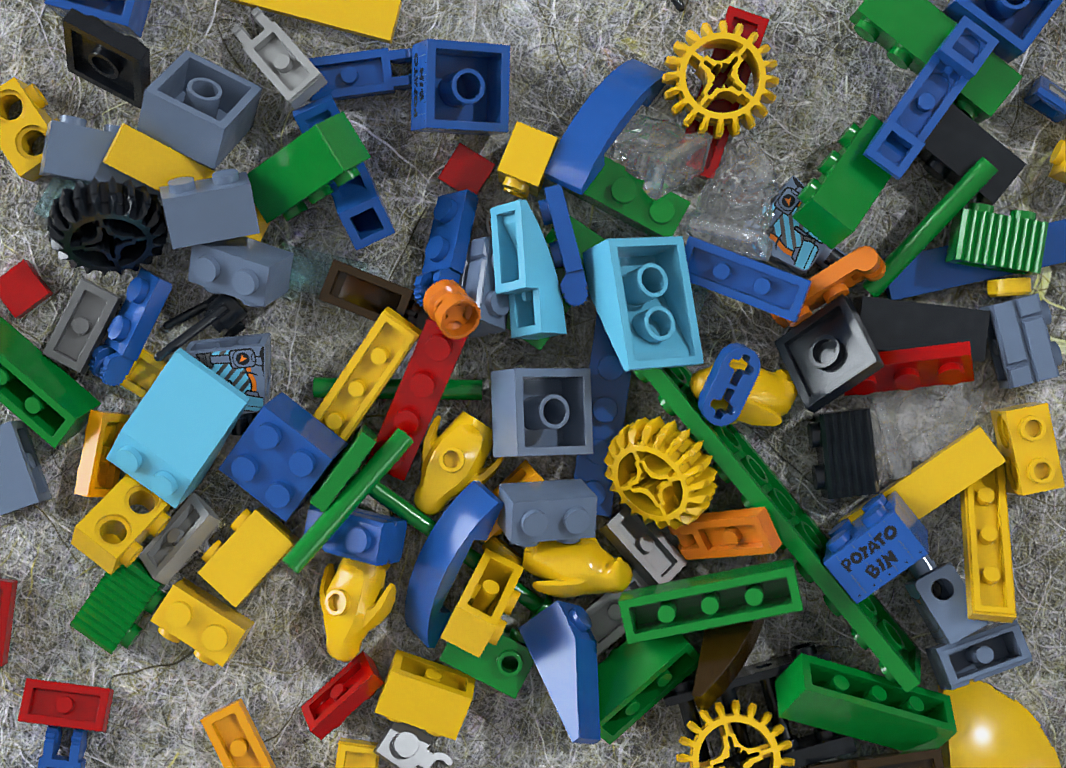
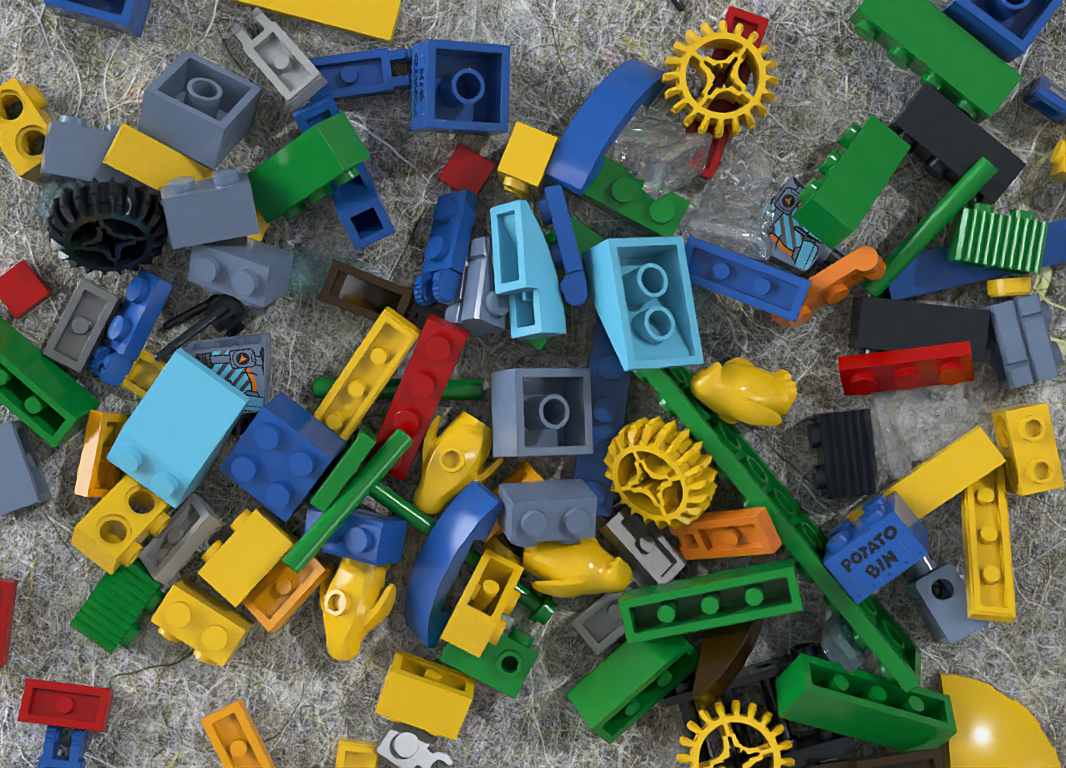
black plate [62,8,151,109] -> none
red plate [301,651,384,740] -> none
orange wheel [423,279,481,339] -> none
blue slope [518,600,601,745] -> none
blue beam [698,343,761,426] -> none
black plate [774,294,885,413] -> none
blue slope [863,15,999,180] -> none
sand blue brick [925,620,1033,690] -> none
none -> light orange plate [242,546,332,633]
none -> clear light blue plate [821,608,865,674]

